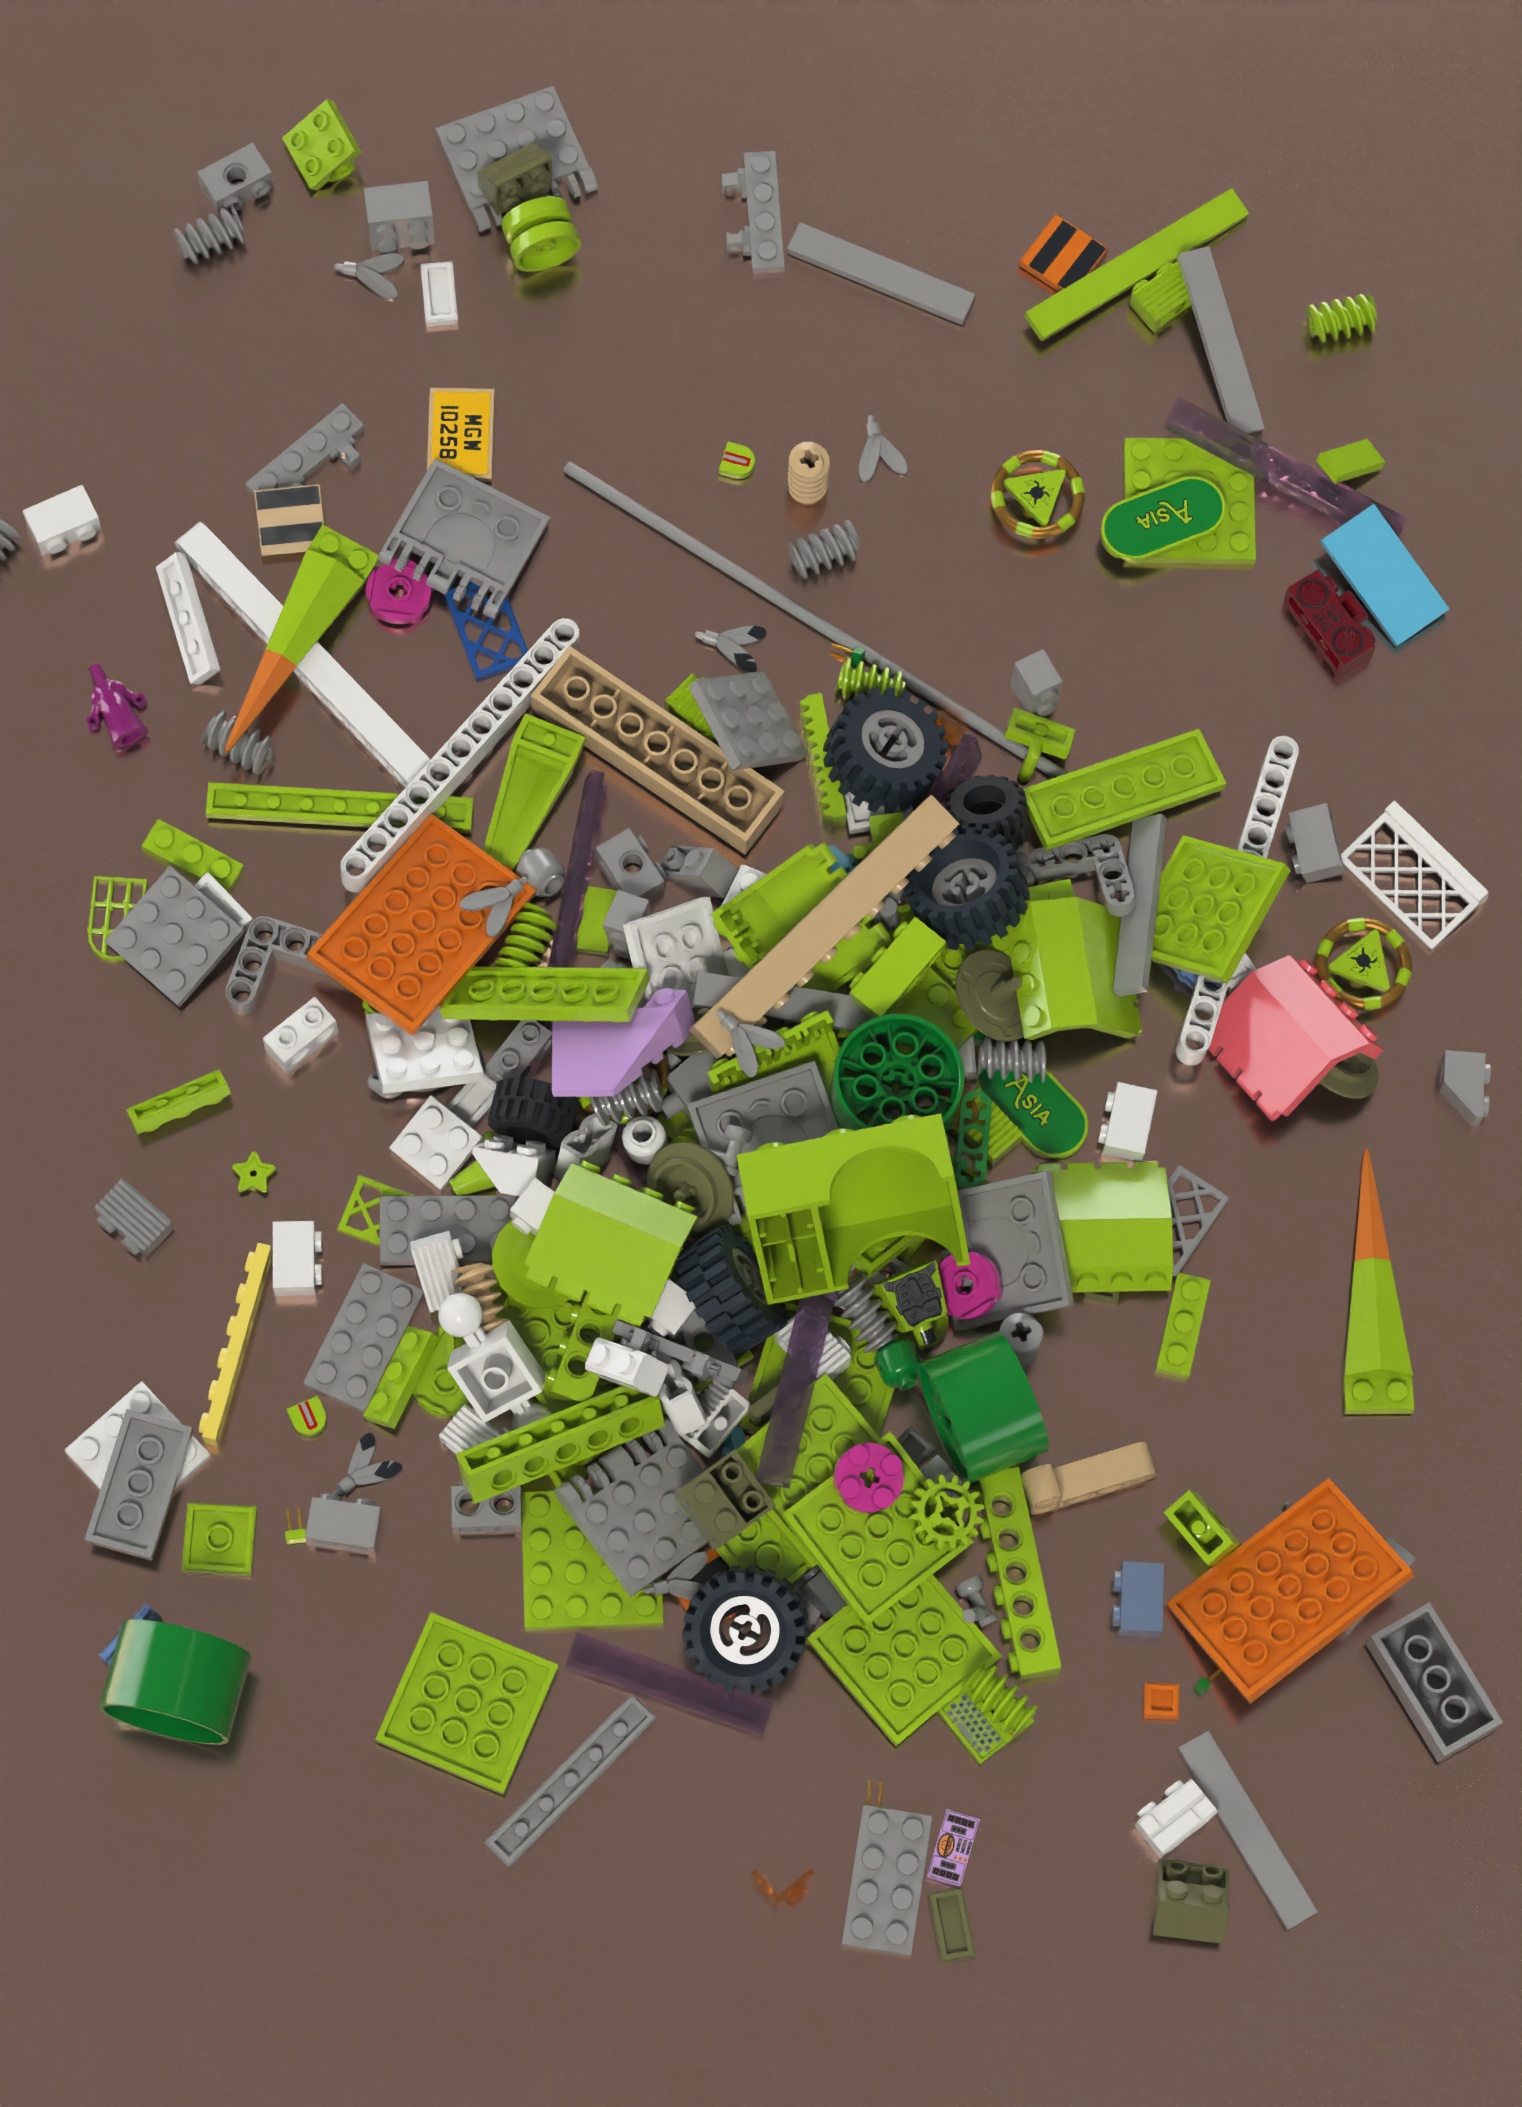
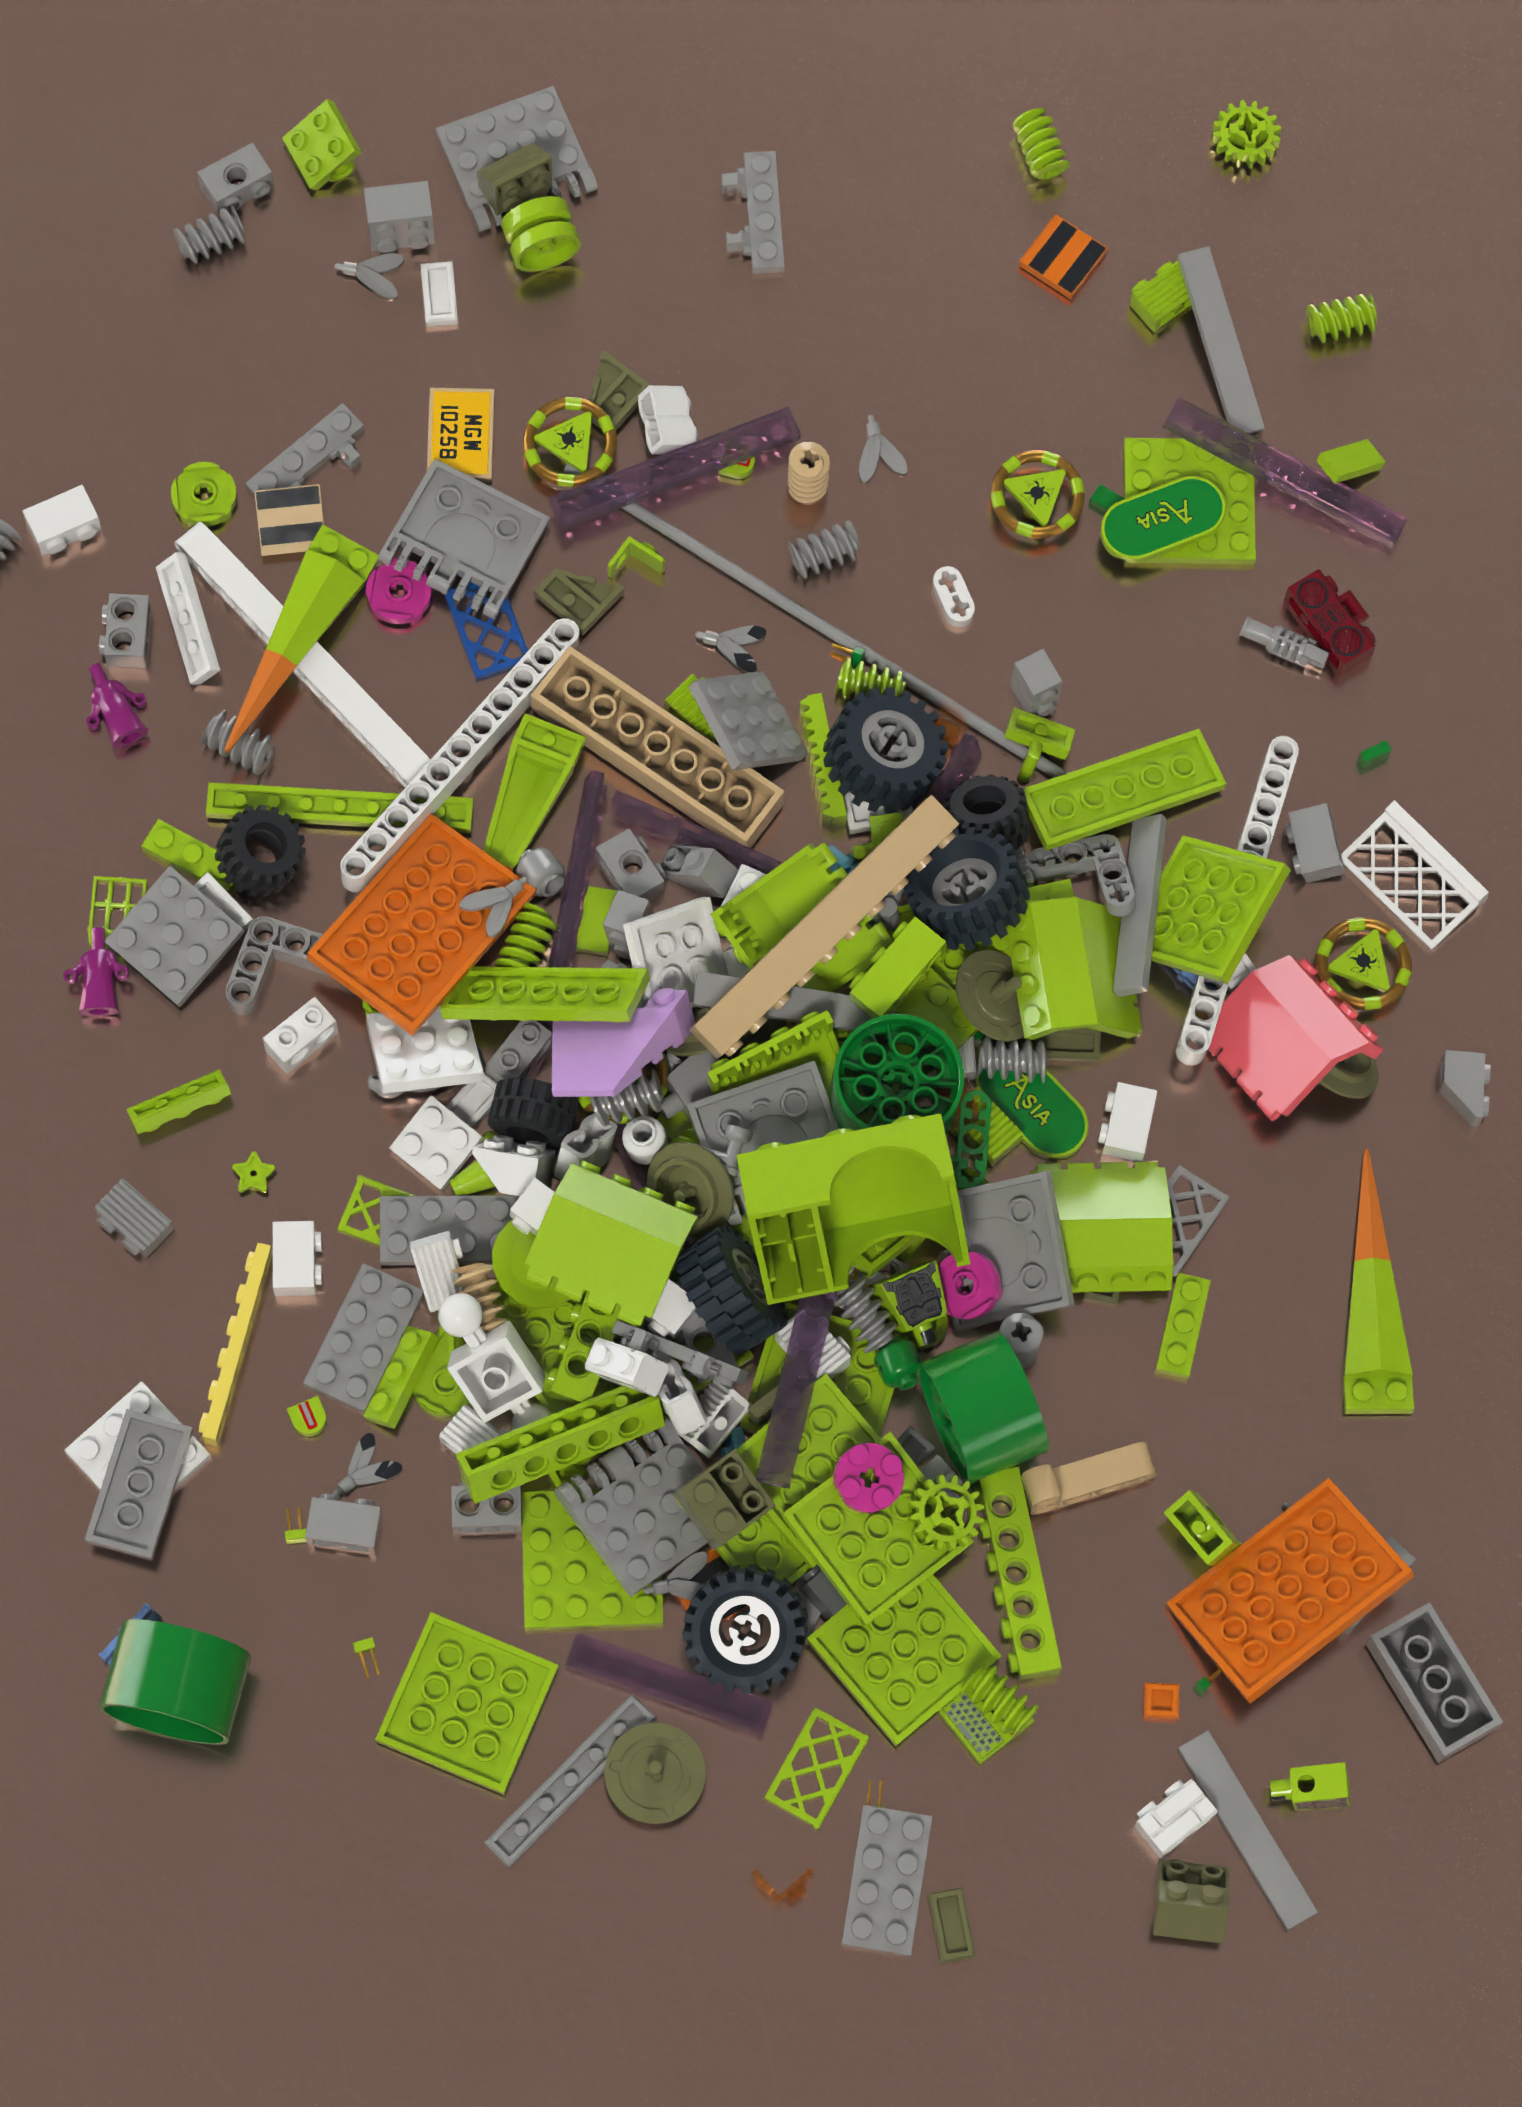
lime tile [181,1503,257,1577] -> none
light grey piece [717,1010,785,1077] -> none
light grey tile [787,222,976,326] -> none
tile [926,1809,980,1888] -> none
light grey piece [955,1574,999,1629] -> none
lime tile [1024,188,1250,342] -> none
sand blue brick [1112,1561,1164,1638] -> none
medium azure tile [1320,504,1449,648] -> none
none -> magenta piece [63,927,130,1017]
none -> light grey brick [99,593,152,668]
none -> lime plate [171,462,237,527]
none -> black tyre [215,805,306,897]
none -> lime piece [353,1637,380,1677]
none -> piece [523,397,617,487]
none -> olive wing [534,568,625,636]
none -> clear purple plate [549,406,801,531]
none -> olive wing [589,350,651,430]
none -> olive piece [604,1723,706,1824]
none -> lime bracket [608,536,665,578]
none -> plate [611,790,783,874]
none -> white brick [638,385,698,455]
none -> lime window [764,1707,870,1830]
none -> white beam [932,566,975,628]
none -> lime piece [1013,108,1070,180]
none -> olive tile [1033,1028,1101,1063]
none -> green piece [1089,484,1125,513]
none -> lime gear [1212,100,1281,169]
none -> light grey hinge [1239,616,1329,669]
none -> lime torso [1270,1762,1351,1810]
none -> green piece [1358,740,1392,768]

